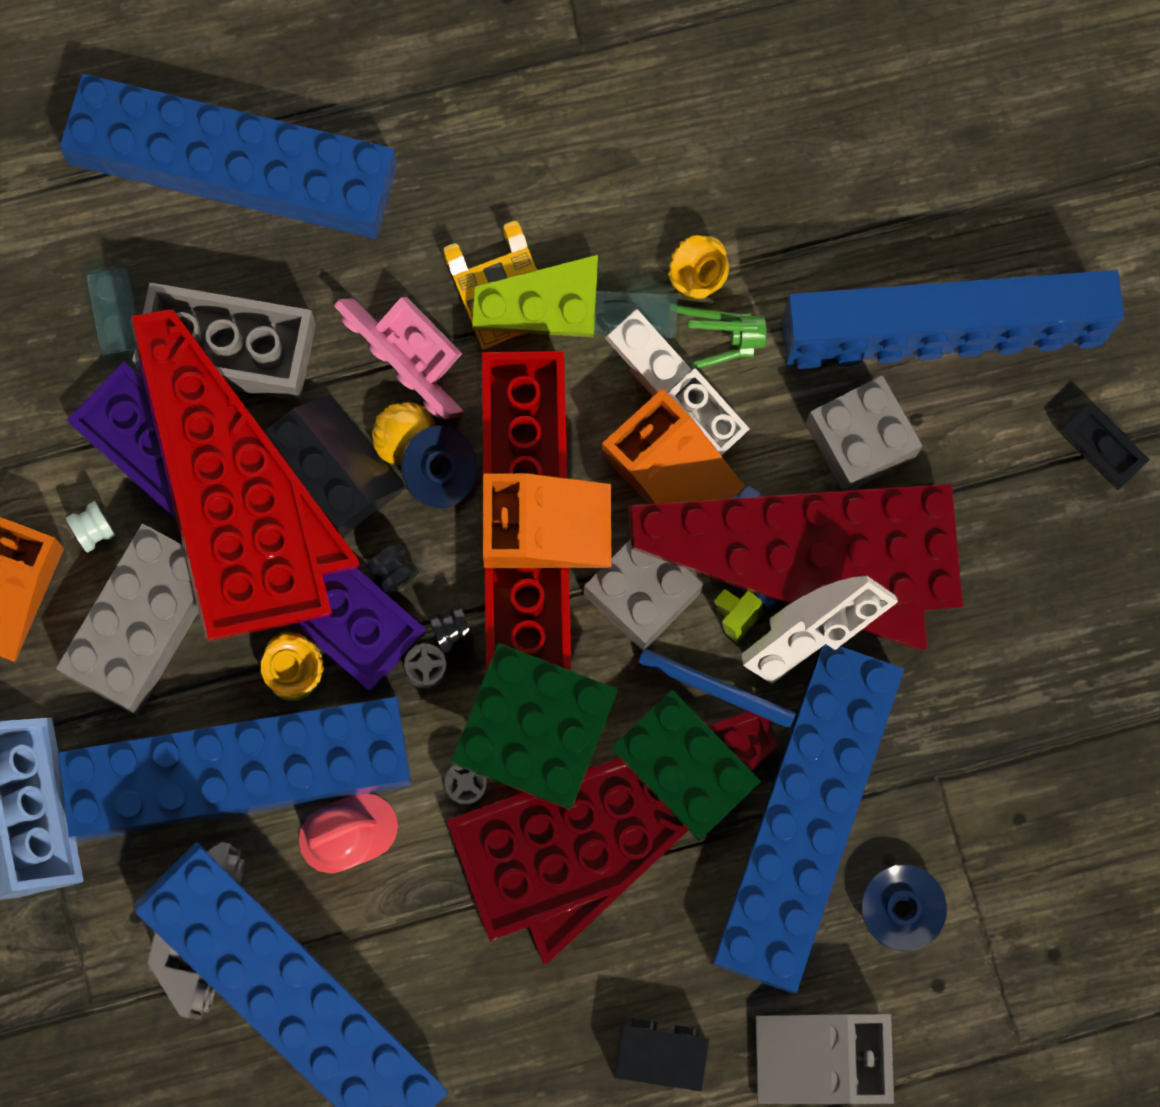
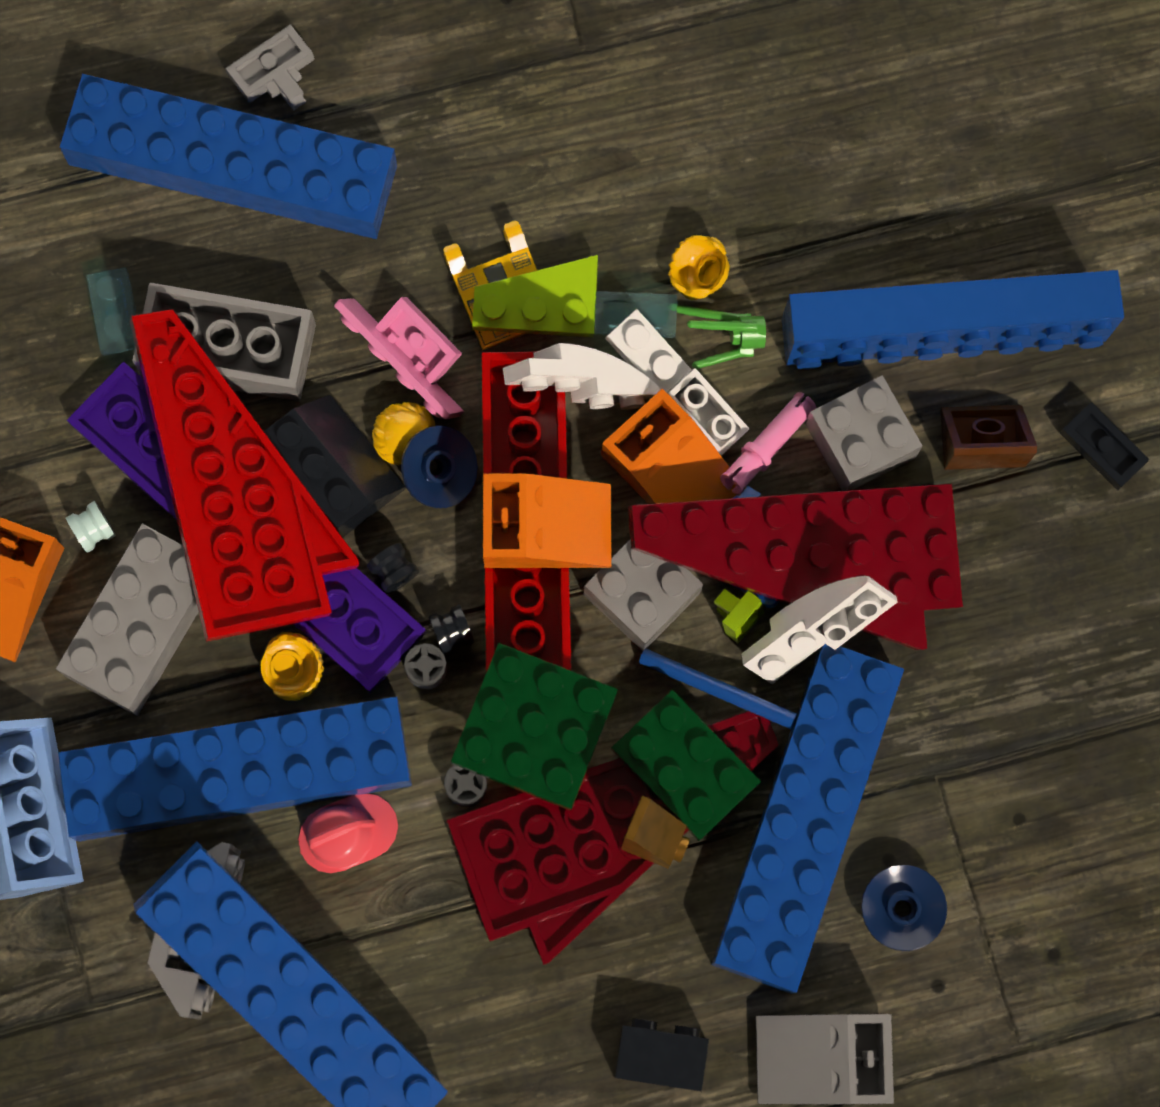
none -> light grey hinge [225,25,315,111]
none -> white slope [503,343,660,410]
none -> pearl gold slope [621,796,690,869]
none -> bright pink pin [720,392,816,494]
none -> reddish brown slope [941,405,1037,470]

